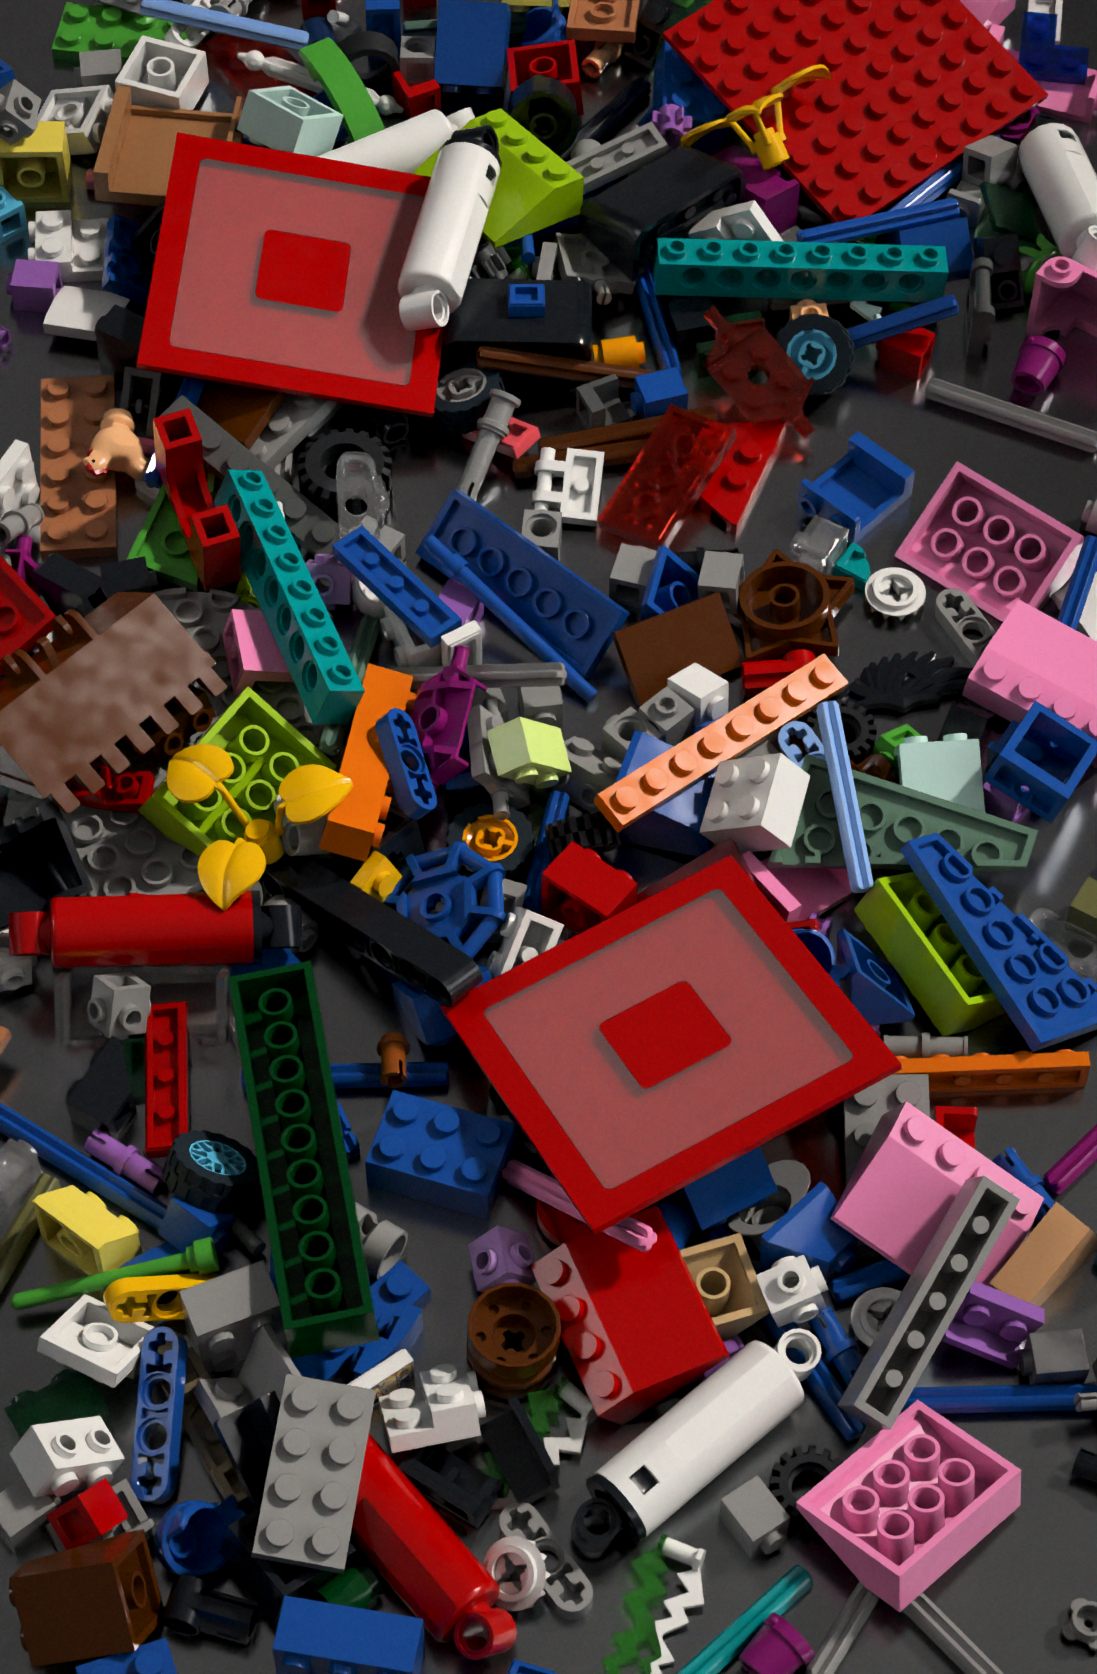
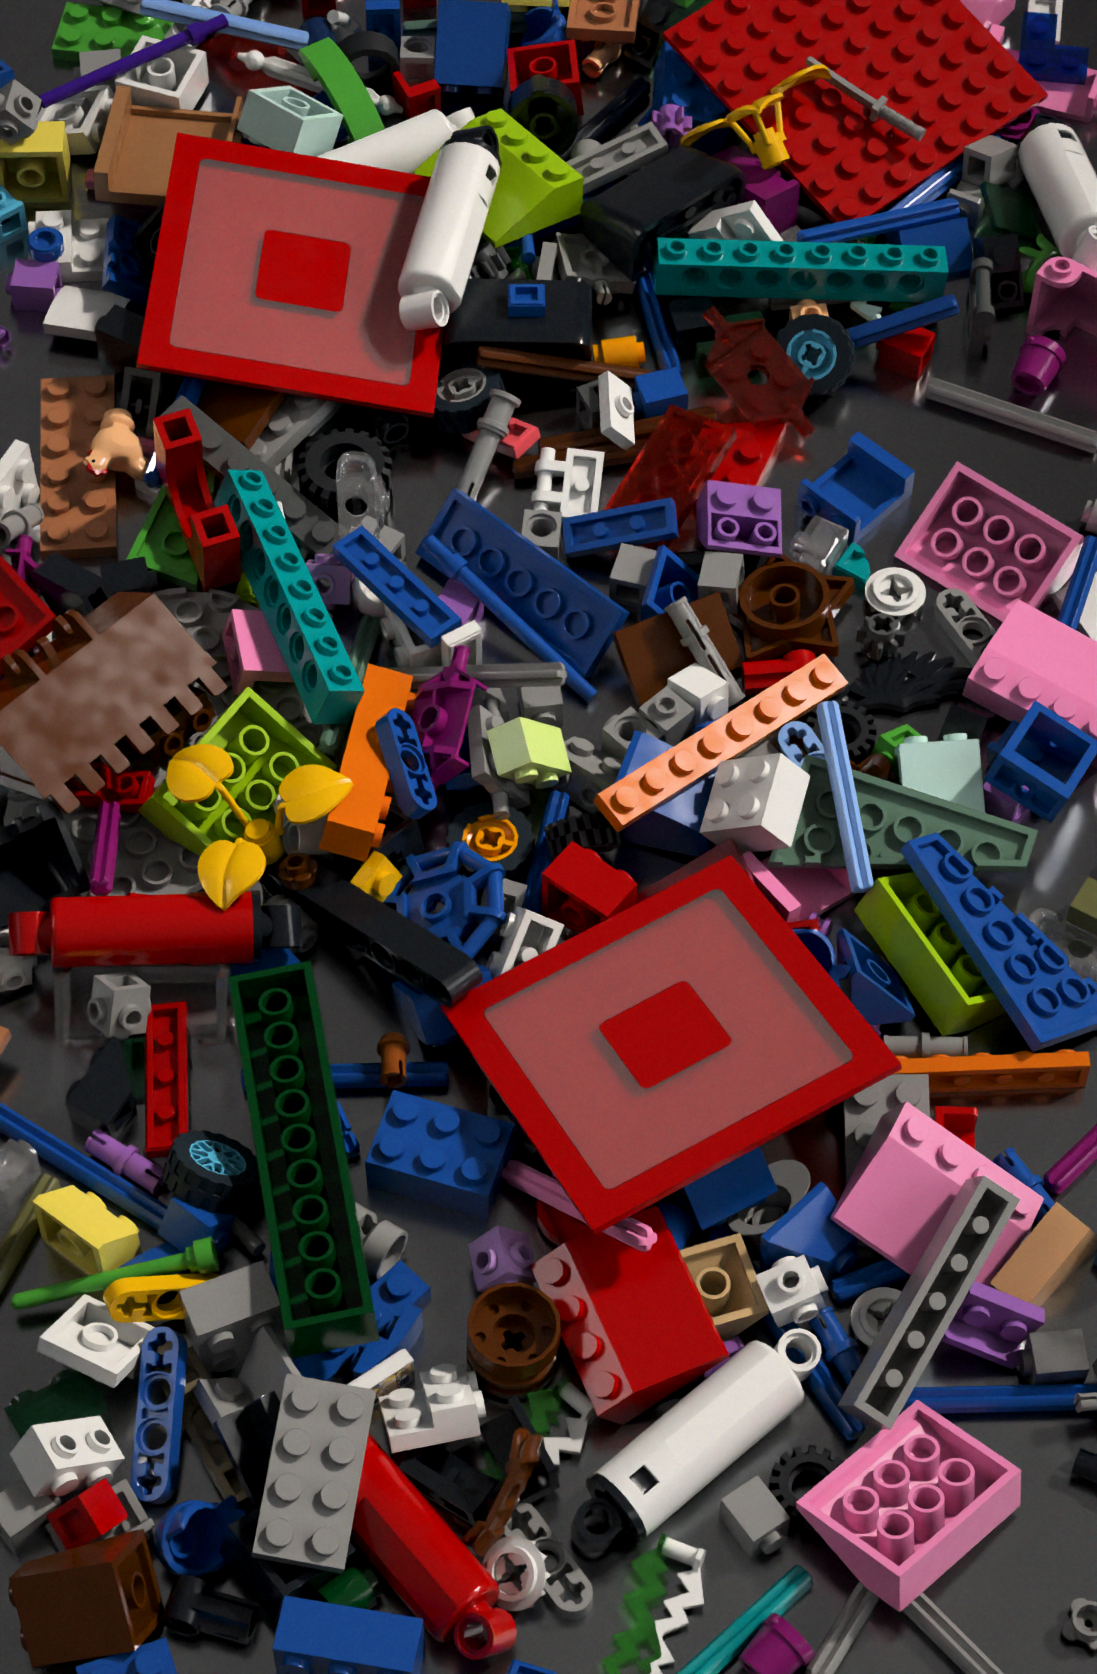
none -> blue tile [27,227,64,262]
none -> dark purple bar [38,14,229,109]
none -> magenta axle [89,801,121,896]
none -> reddish brown plate [278,853,318,890]
none -> reddish brown piece [462,1428,543,1557]
none -> blue plate [562,497,679,559]
none -> white plate [598,370,635,450]
none -> light grey pin [664,596,746,707]
none -> medium lavender slope [696,480,782,558]
none -> light grey sword [805,56,926,142]
none -> dark grey gear [856,613,906,661]

